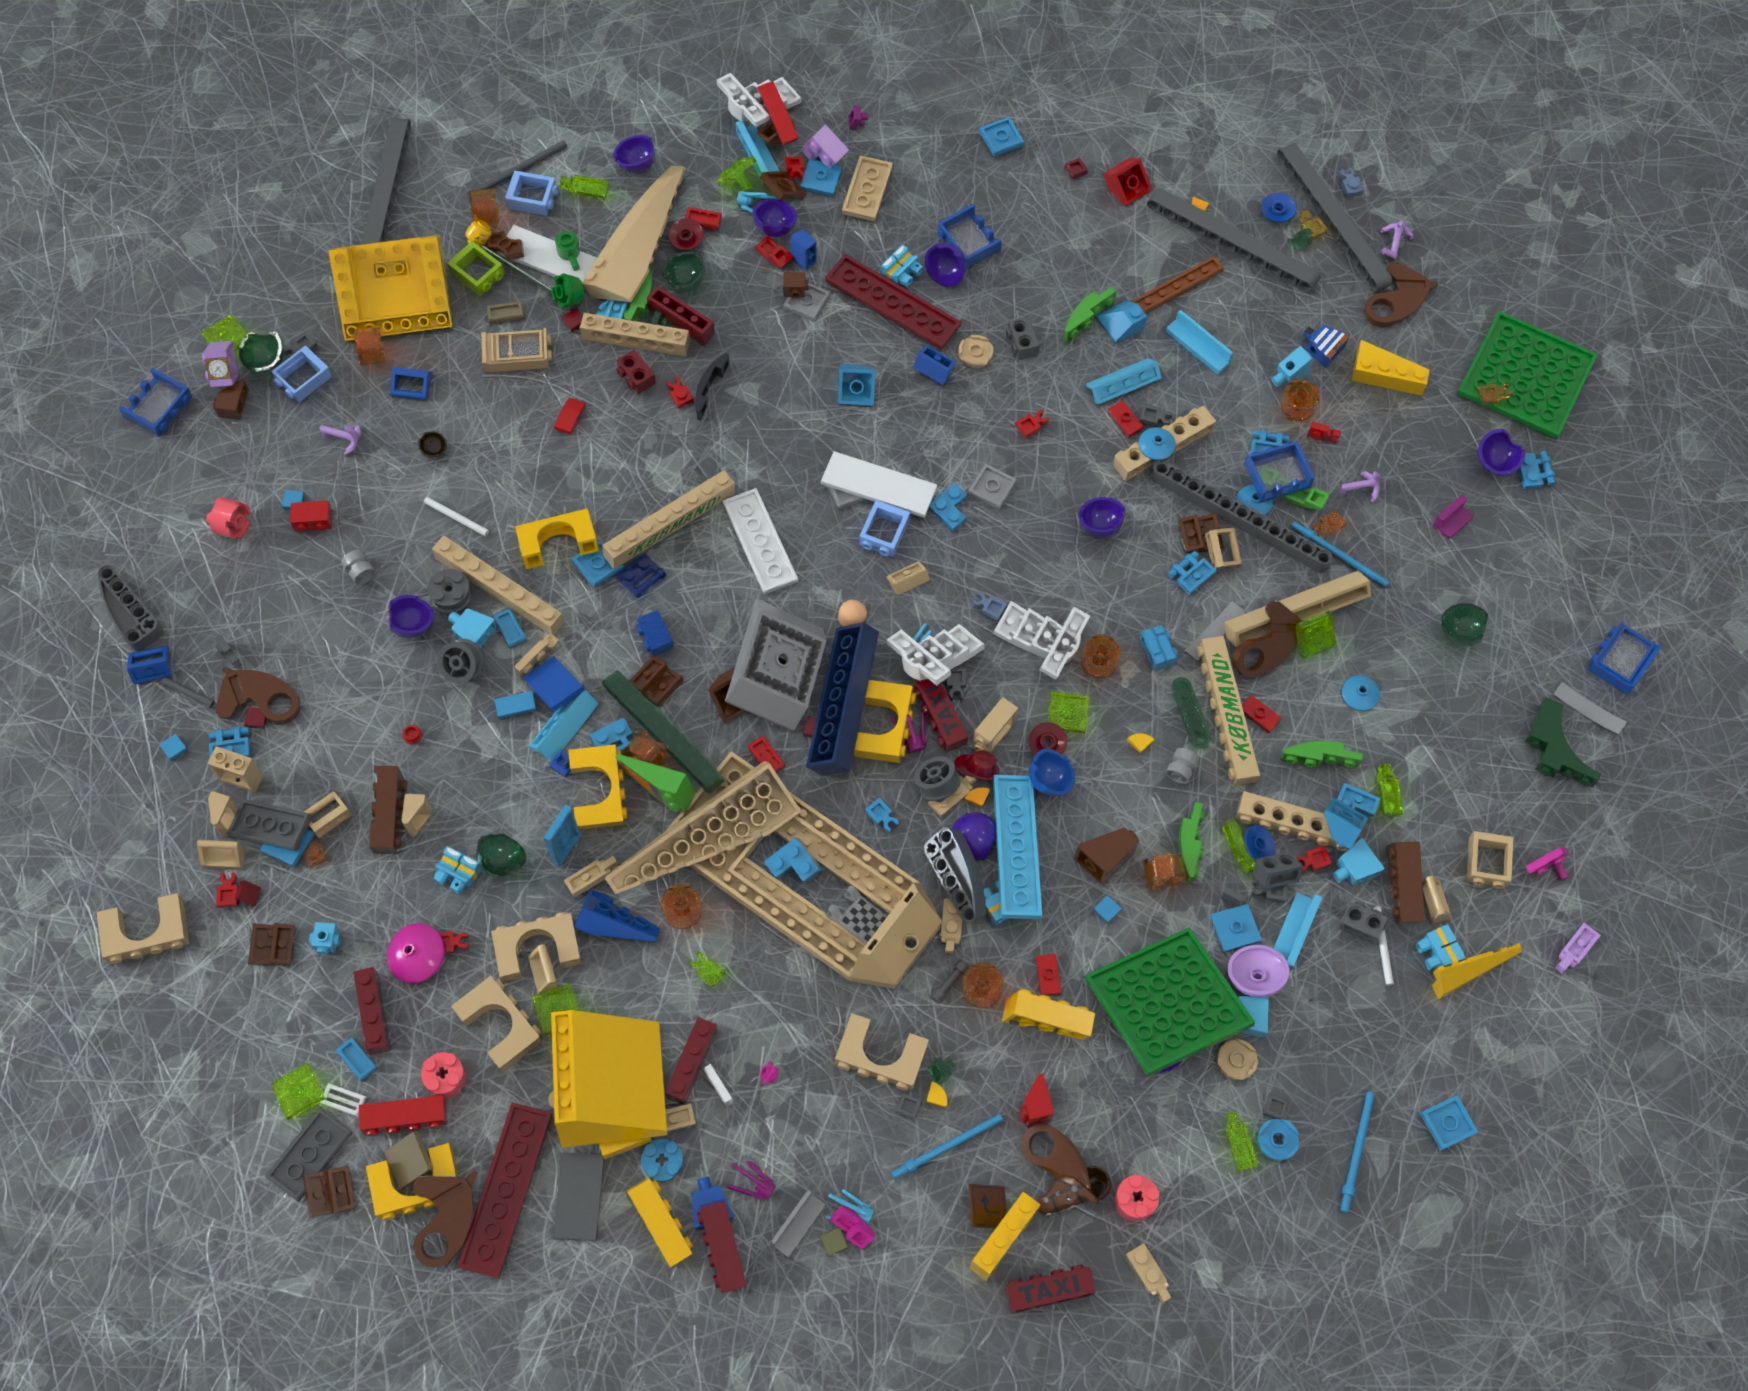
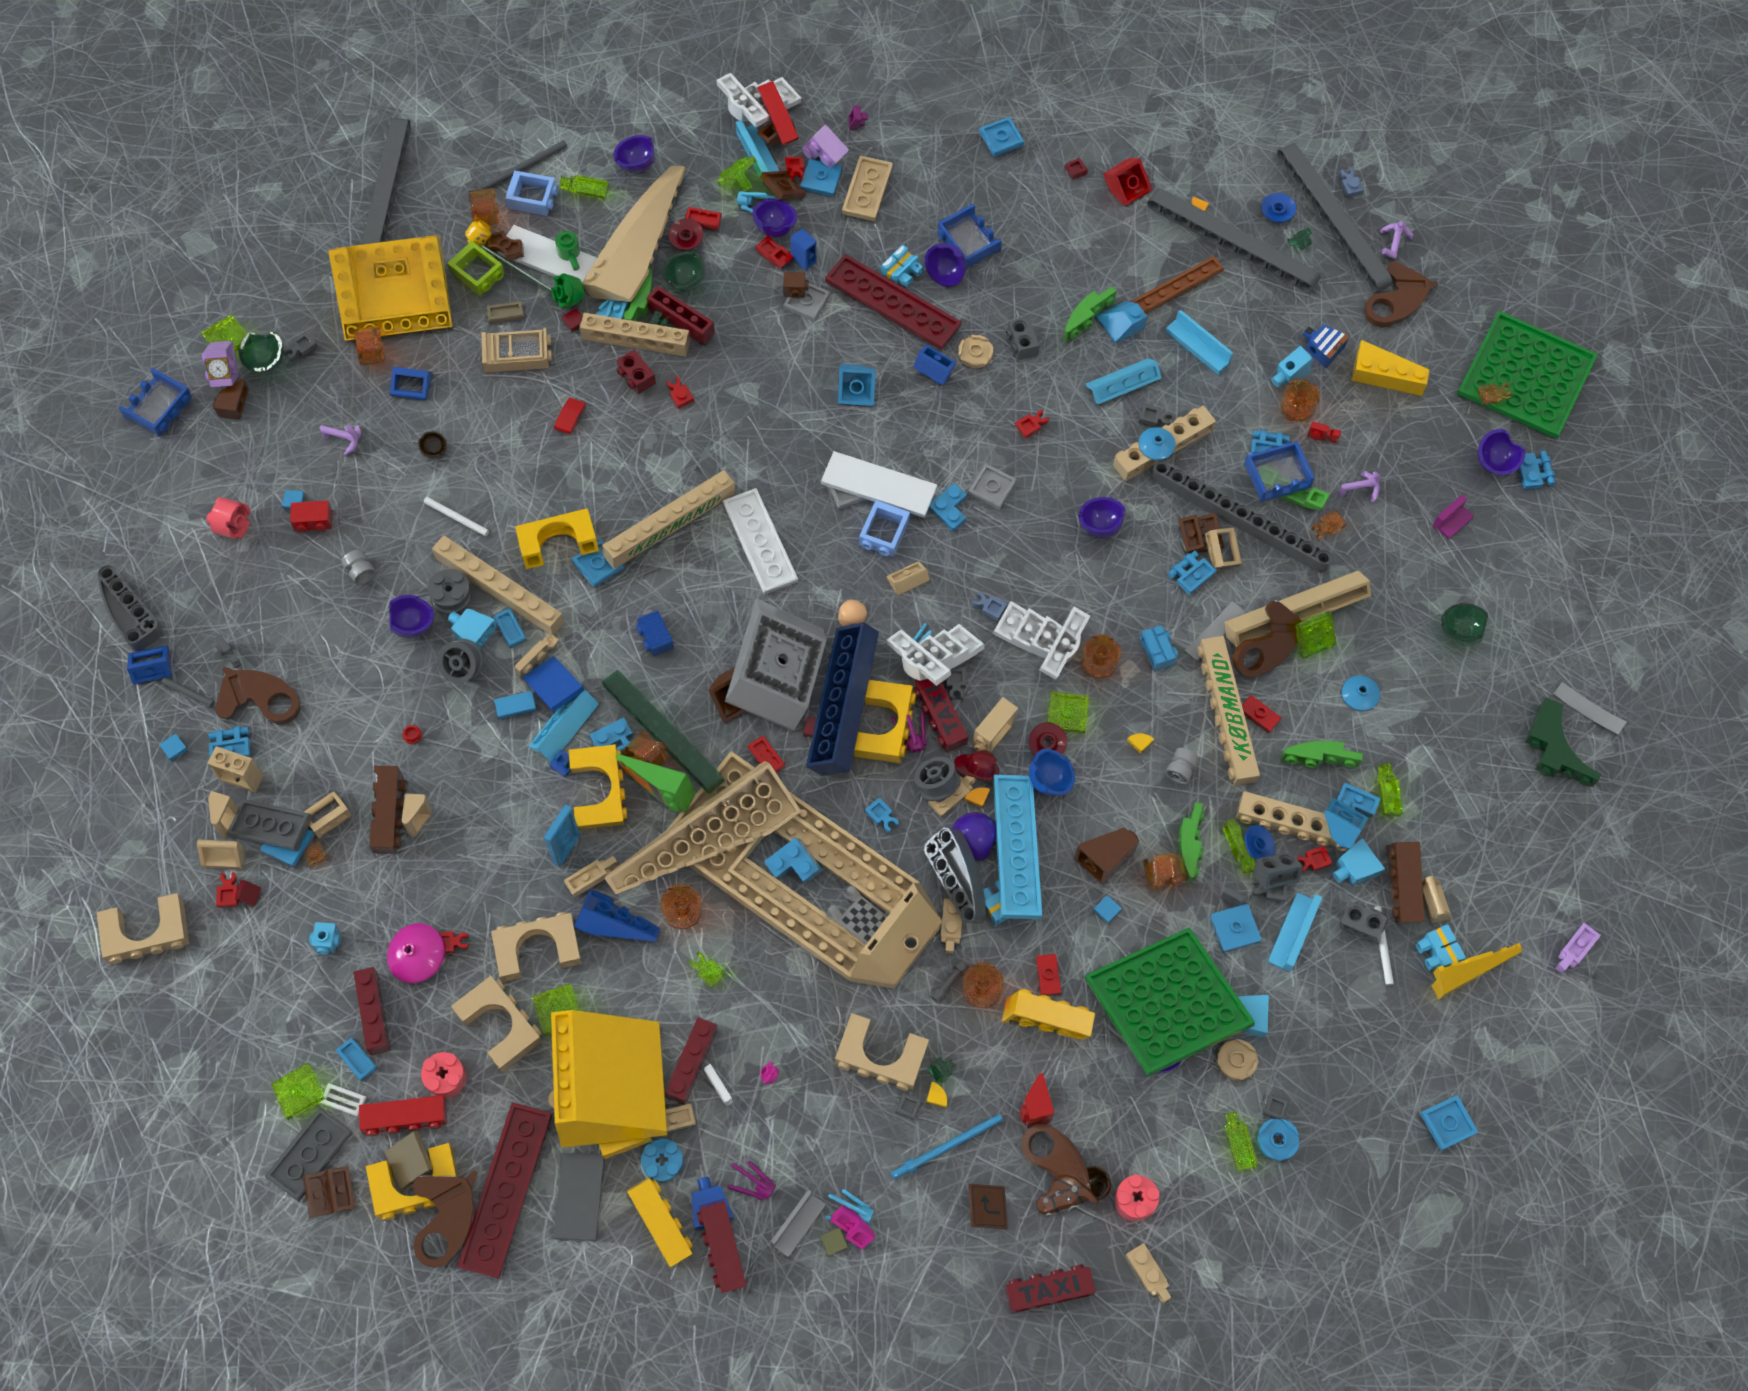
dark red tile [244,707,267,729] -> none
reddish brown slope [248,923,295,966] -> none
light blue window [272,345,332,403] -> none
medium azure hips [433,846,482,894] -> none
clear green cylinder [476,833,526,877] -> none
tan tile [528,944,559,996] -> none
clear blue plate [616,553,667,599] -> none
reddish brown slope [628,656,684,707] -> none
black slope [695,353,730,421] -> none
yellow arch [969,1192,1040,1282] -> none
red plate [1107,400,1144,438] -> none
clear green plate [1171,677,1211,749] -> none
lavender dish [1228,945,1289,997] -> none
dark azure dish [1236,485,1273,515] -> none
dark azure bar [1291,521,1390,588] -> none
clear yellow plate [1299,209,1327,240] -> none
dark azure bar [1340,1091,1375,1213] -> none
tan window [1466,831,1513,889] -> none
dark pink plate [1526,847,1570,880] -> none
window [1588,621,1662,695] -> none

